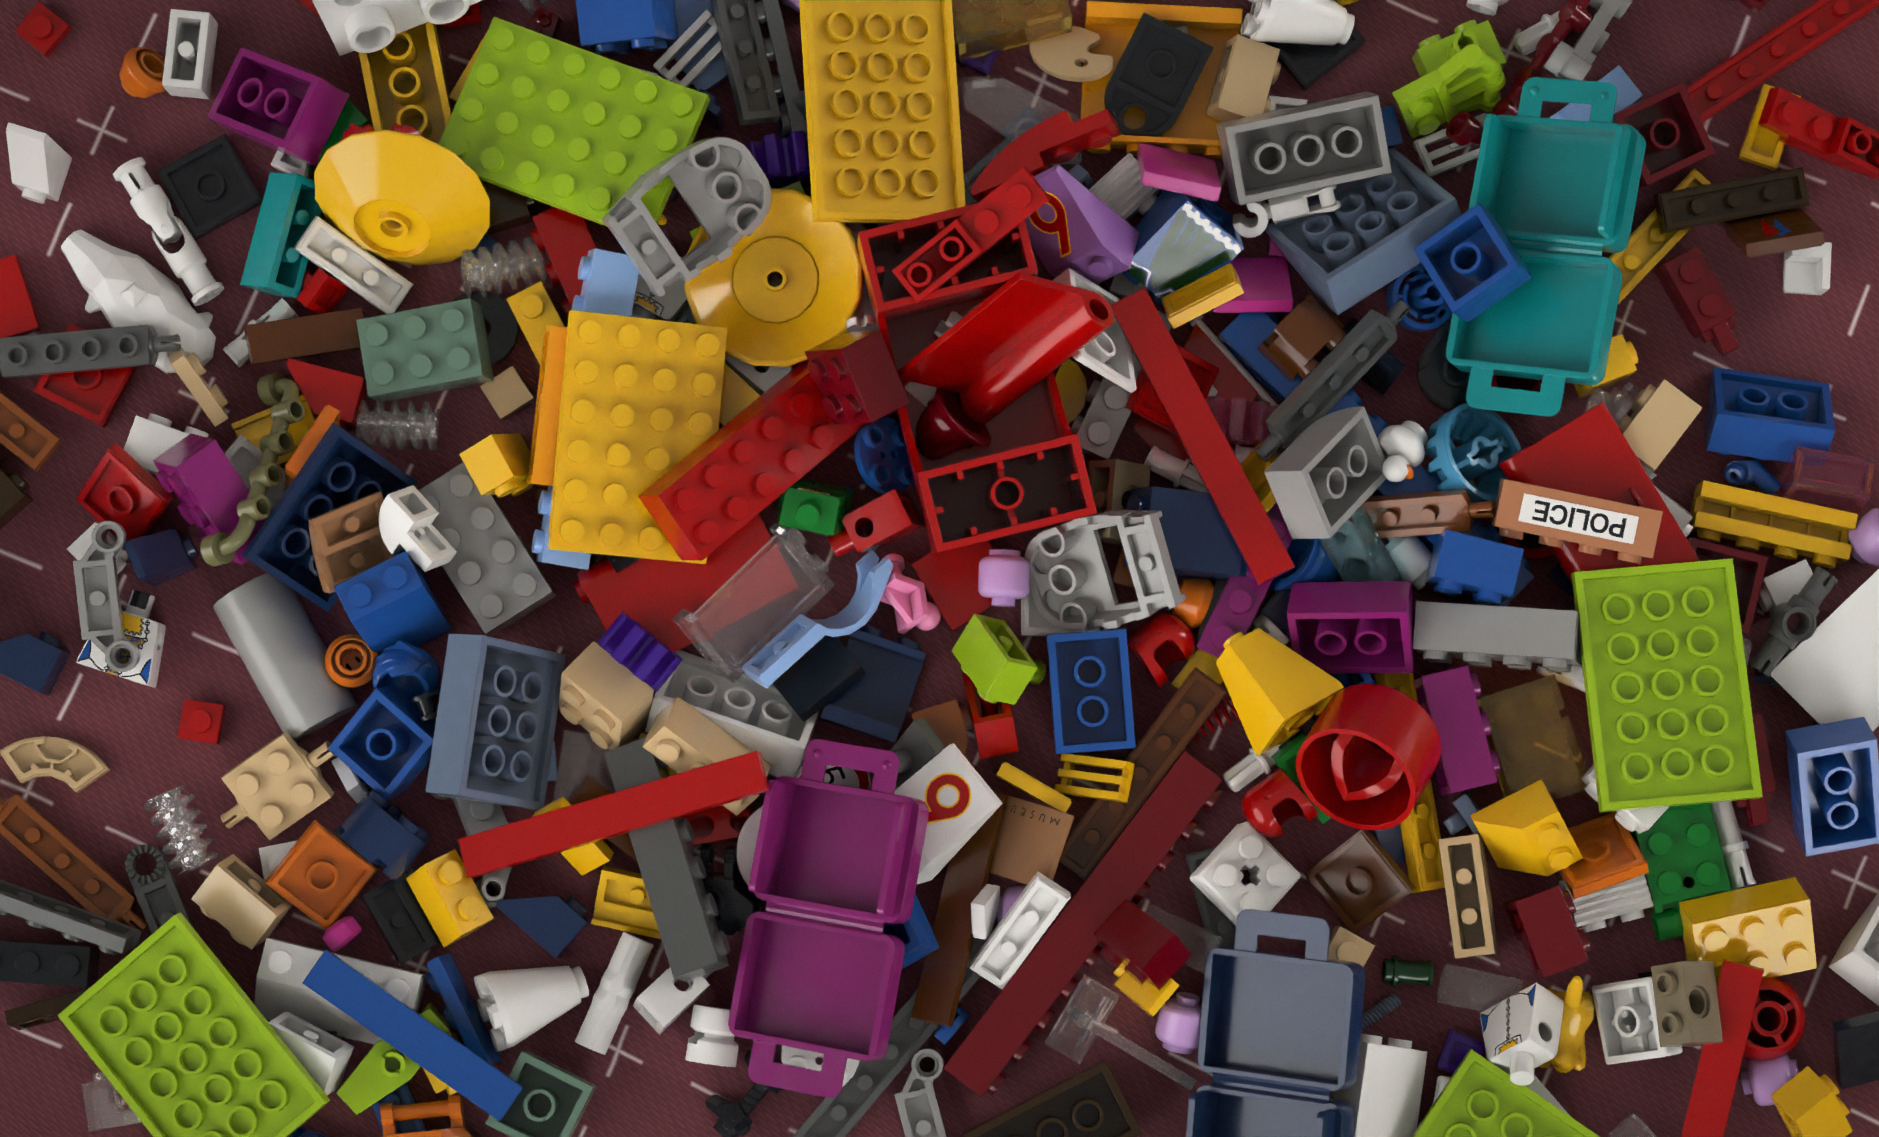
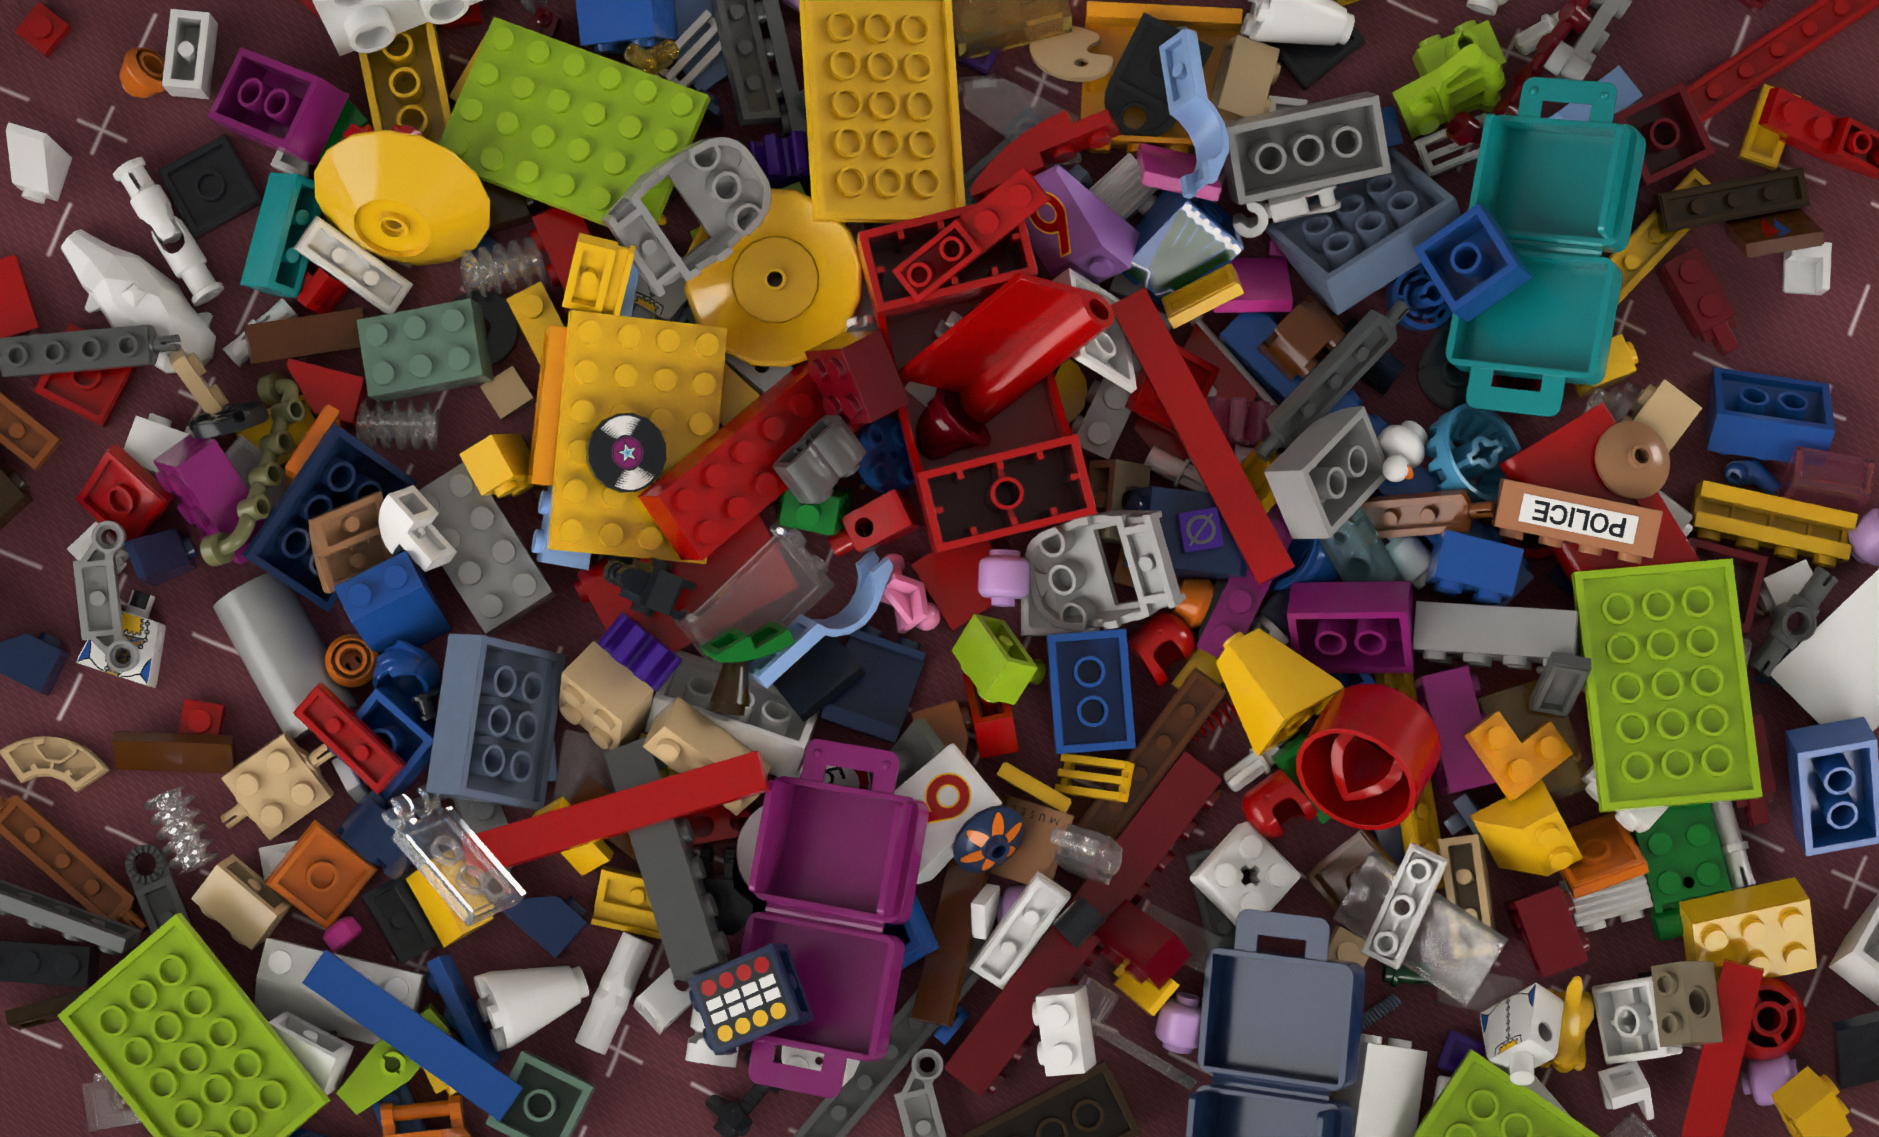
none -> reddish brown tile [112,731,237,773]
none -> black tile [188,401,269,439]
none -> red tile [293,683,407,795]
none -> clear tile [381,785,527,926]
none -> yellow plate [562,233,636,317]
none -> black tile [586,413,667,493]
none -> black hinge [603,557,697,622]
none -> clear yellow arm [624,39,679,75]
none -> panel [688,943,814,1055]
none -> green slope [700,620,795,663]
none -> dark brown cone [710,661,750,716]
none -> dark grey brick [772,415,867,504]
none -> dark blue dish [952,805,1025,873]
none -> white brick [1032,985,1096,1076]
none -> clear brick [1050,824,1123,885]
none -> black piece [1052,895,1106,950]
none -> light blue piece [1159,28,1229,199]
none -> dark purple tile [1176,507,1224,554]
none -> clear tile [1333,851,1509,1006]
none -> white tile [1361,843,1449,969]
none -> light orange plate [1463,711,1574,801]
none -> dark grey tile [1529,652,1591,716]
none -> medium nougat dish [1595,421,1670,500]
none -> white panel [1598,1061,1655,1121]

